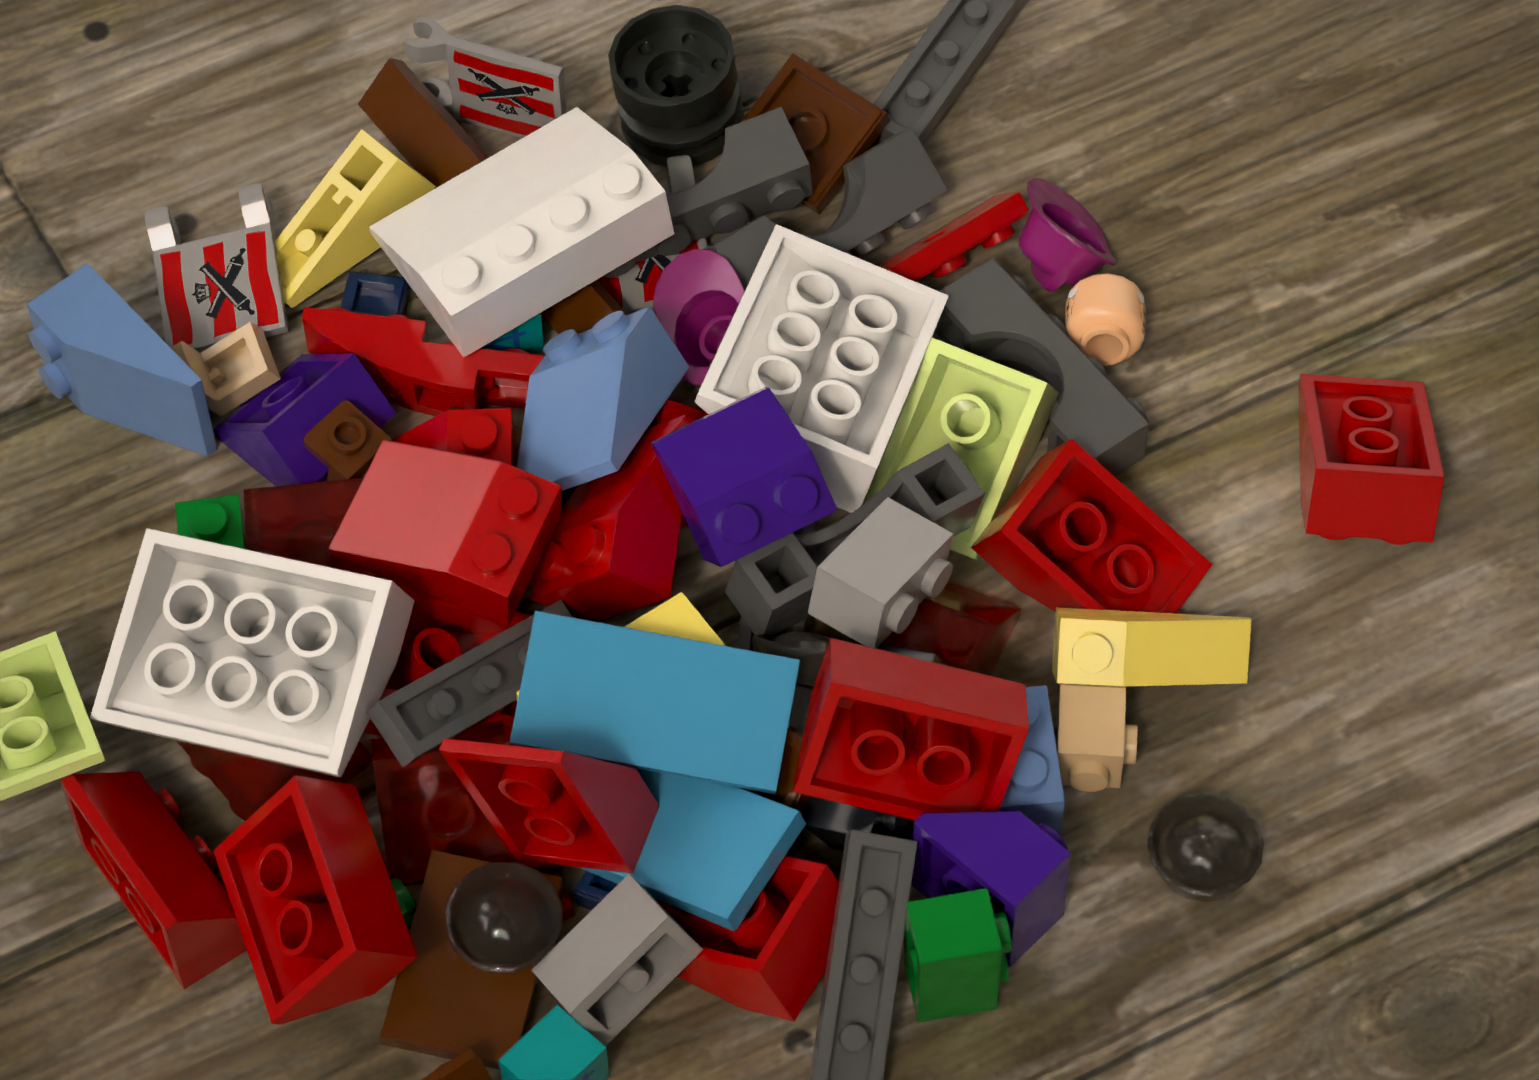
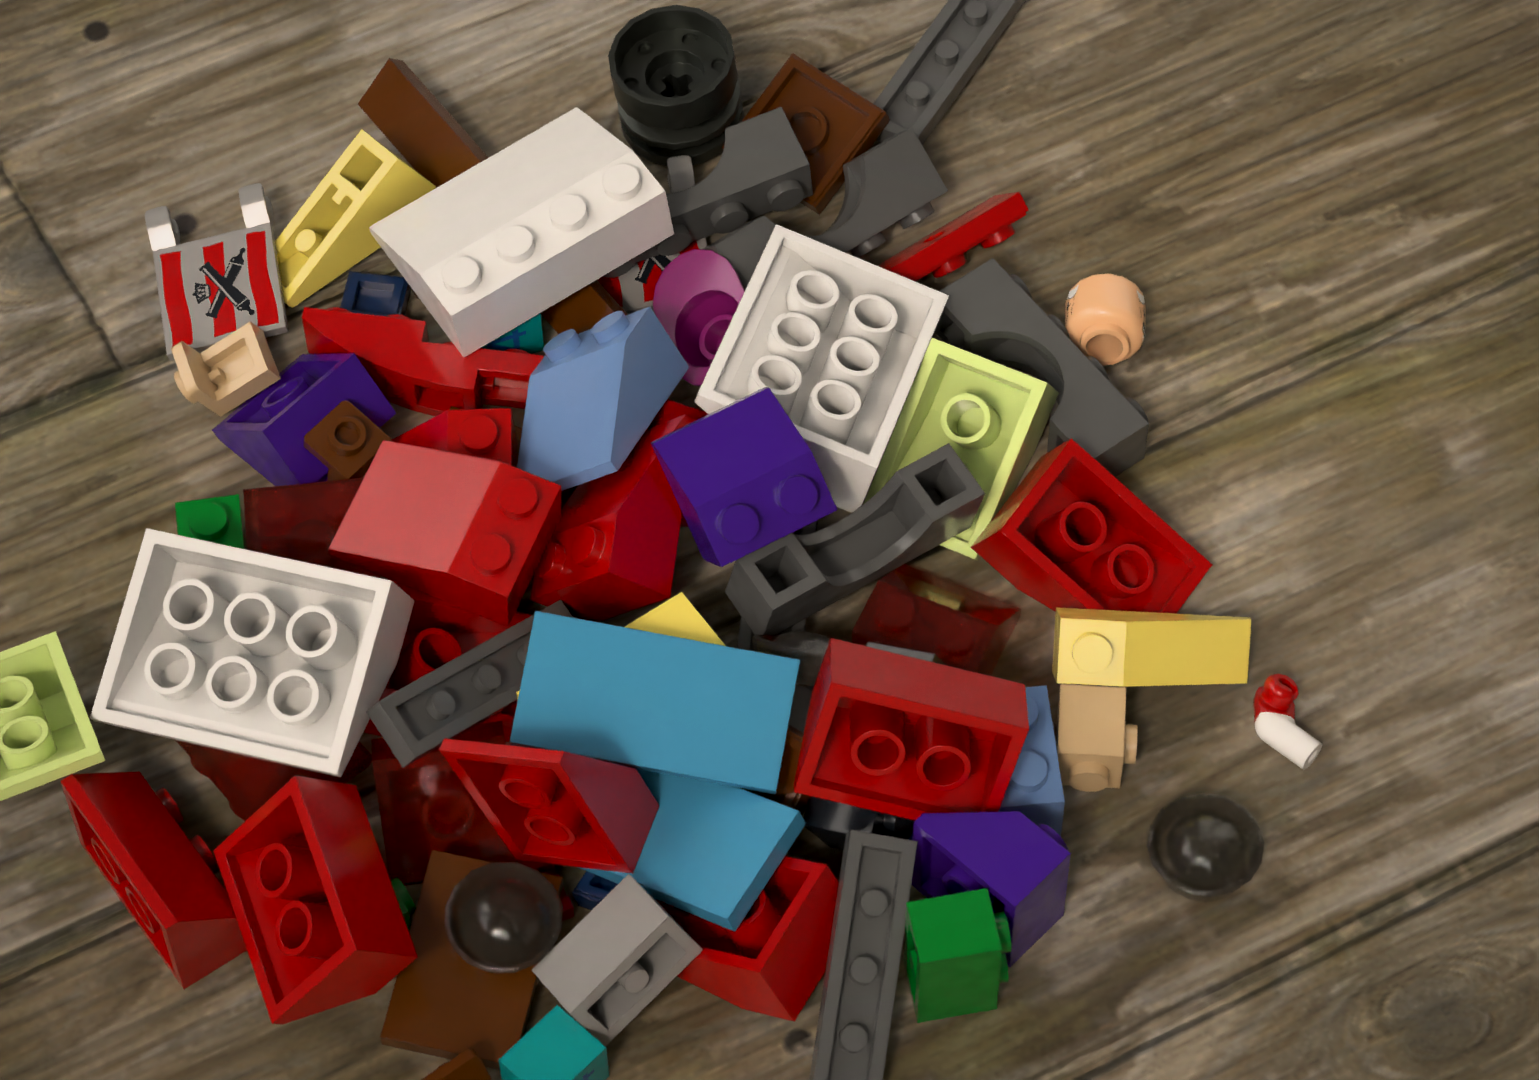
medium blue slope [27,263,217,456] -> none
light grey flag [403,16,567,138] -> none
light grey brick [808,497,953,649] -> none
magenta piece [1018,178,1117,292] -> none
red slope [1299,374,1444,545] -> none
none -> arm [1253,674,1323,770]

